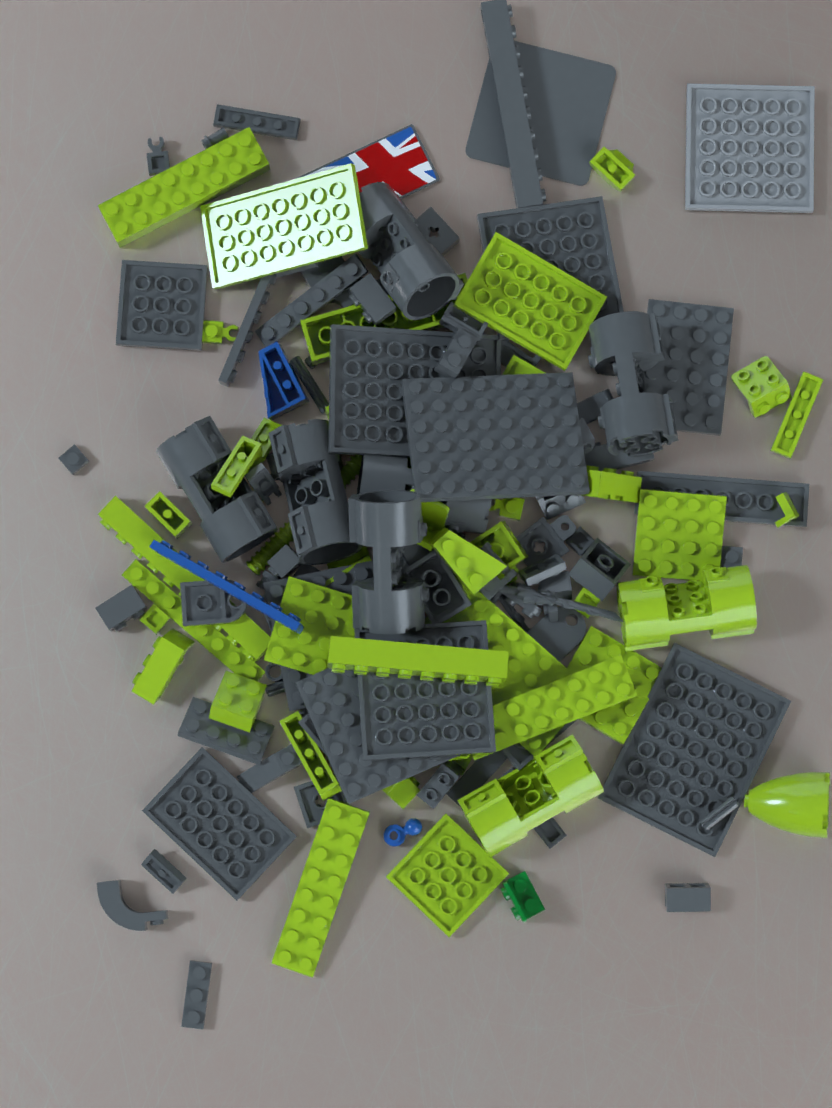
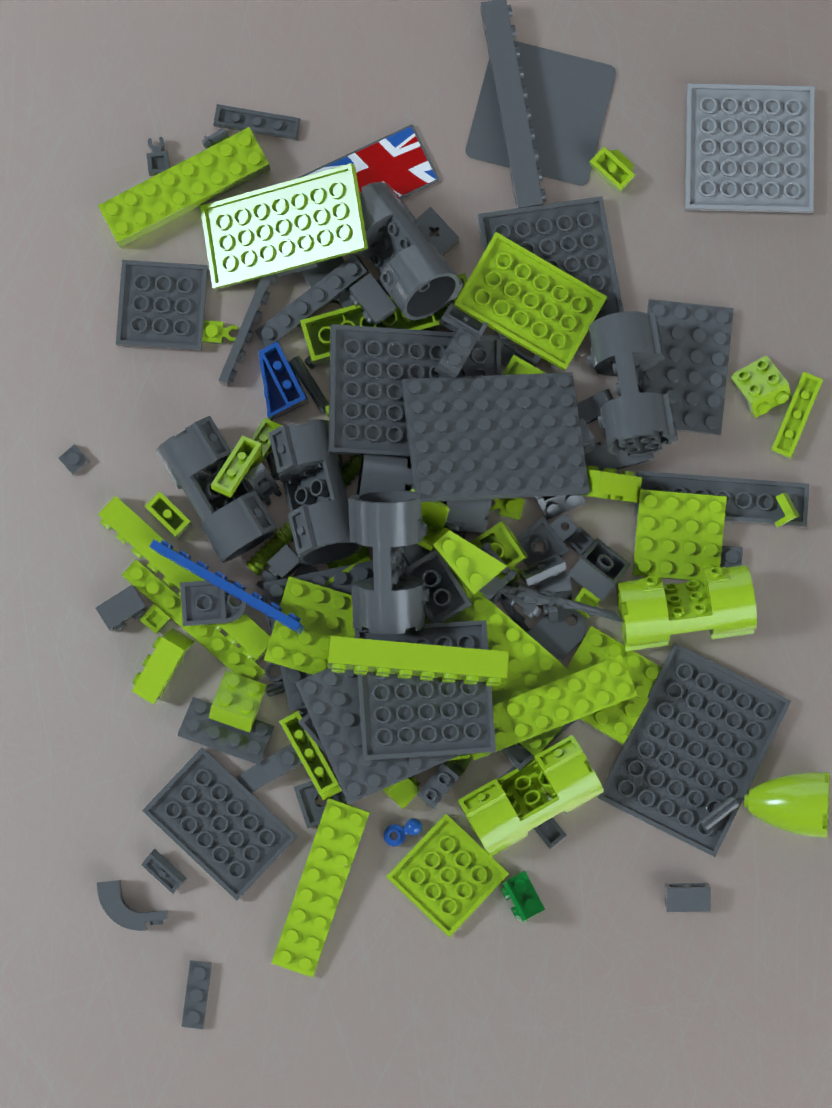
dark grey tile [446,750,507,806] -> none

